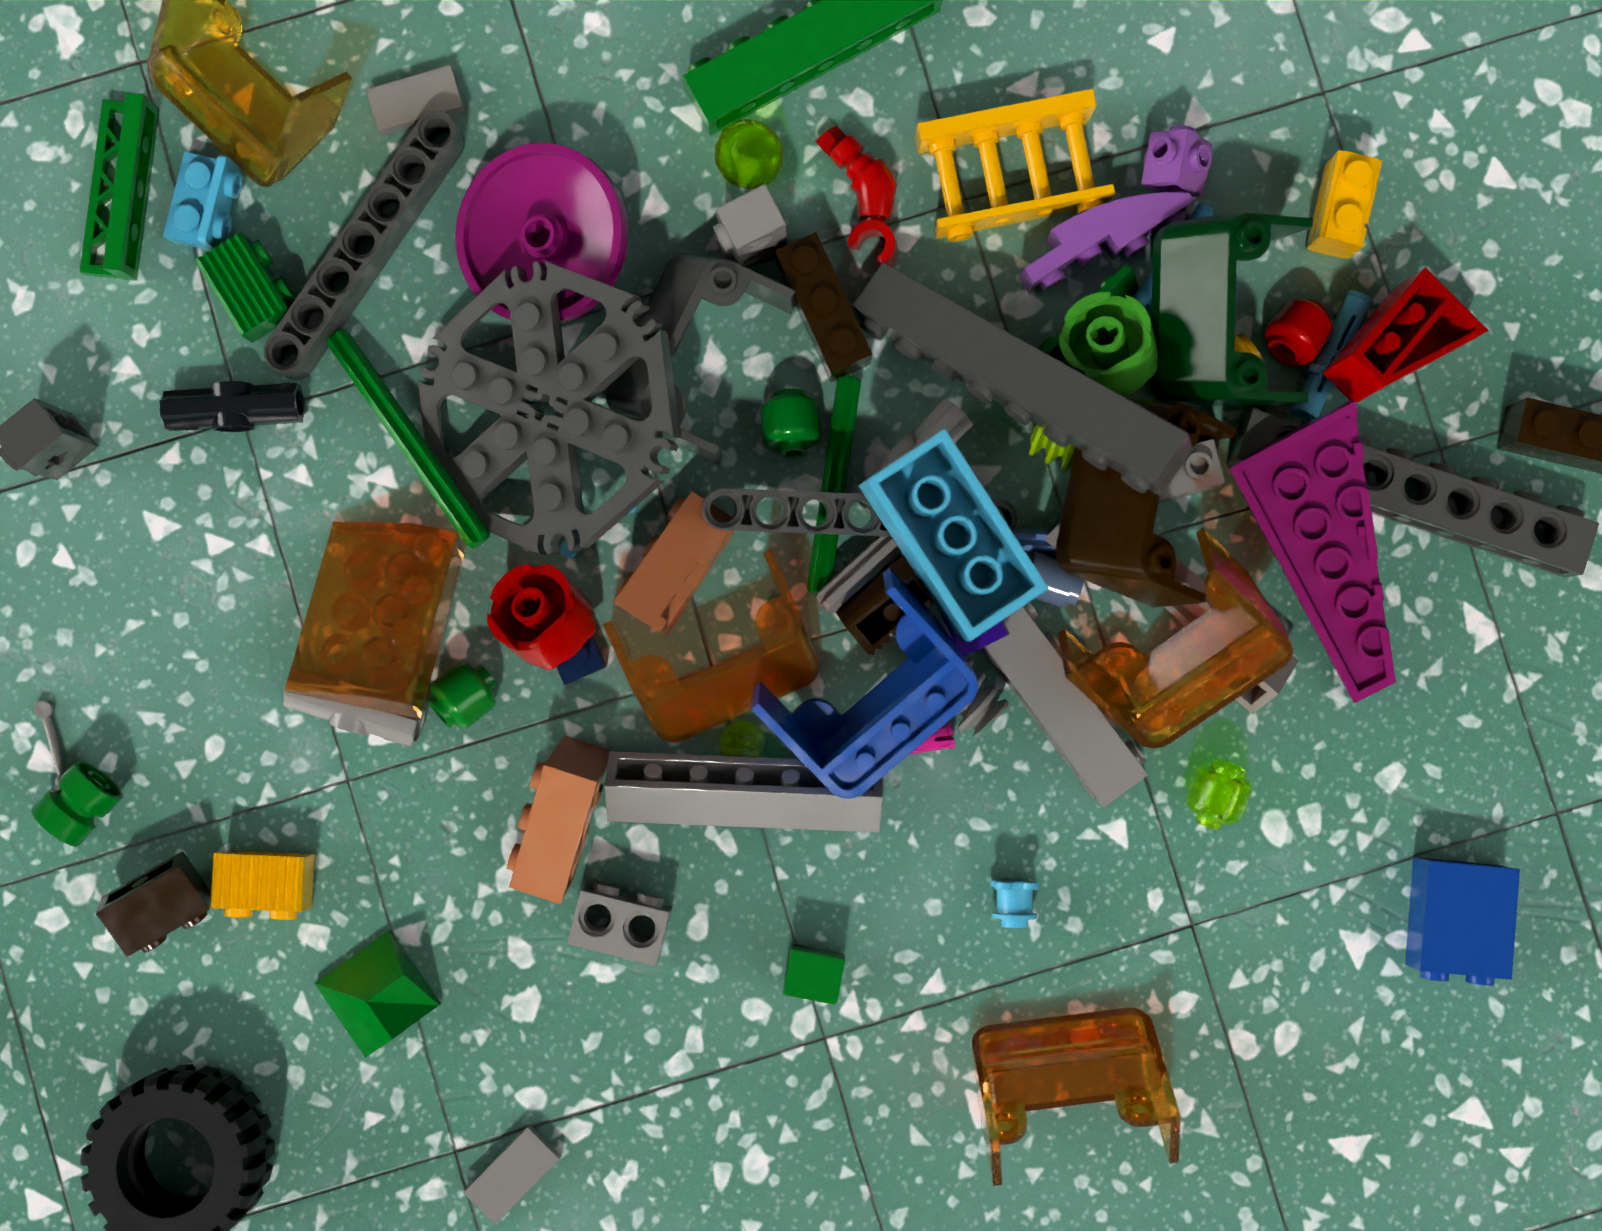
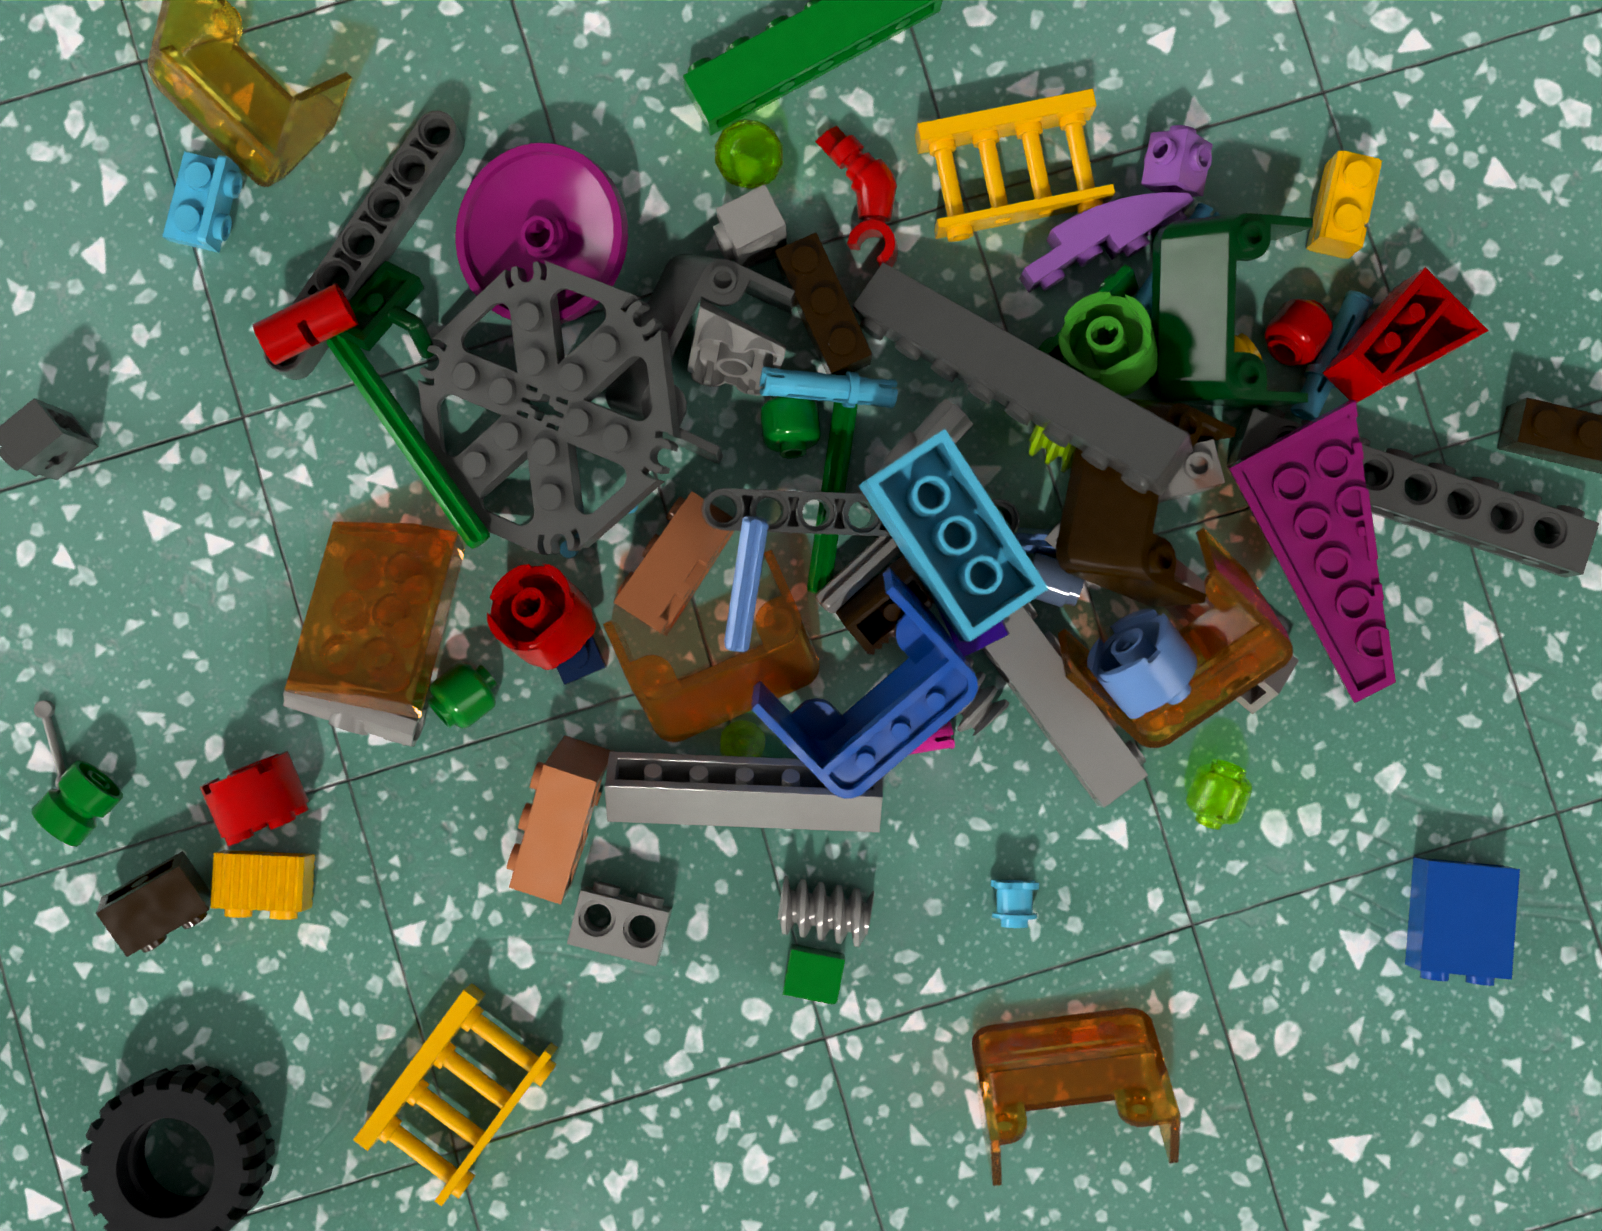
green fence [80,92,159,281] -> none
black piece [159,381,305,432] -> none
green brick [195,232,296,343] -> none
green slope [314,930,441,1058] -> none
light grey tile [366,65,465,136] -> none
light grey tile [463,1124,561,1225] -> none
none -> red brick [200,751,309,846]
none -> red pin [253,283,358,365]
none -> dark green plate [338,260,435,359]
none -> yellow fence [353,983,558,1207]
none -> light grey slope [687,298,786,396]
none -> medium blue axle [724,516,768,652]
none -> medium azure pin [759,366,898,408]
none -> light grey piece [777,876,874,947]
none -> medium blue brick [1087,609,1197,719]

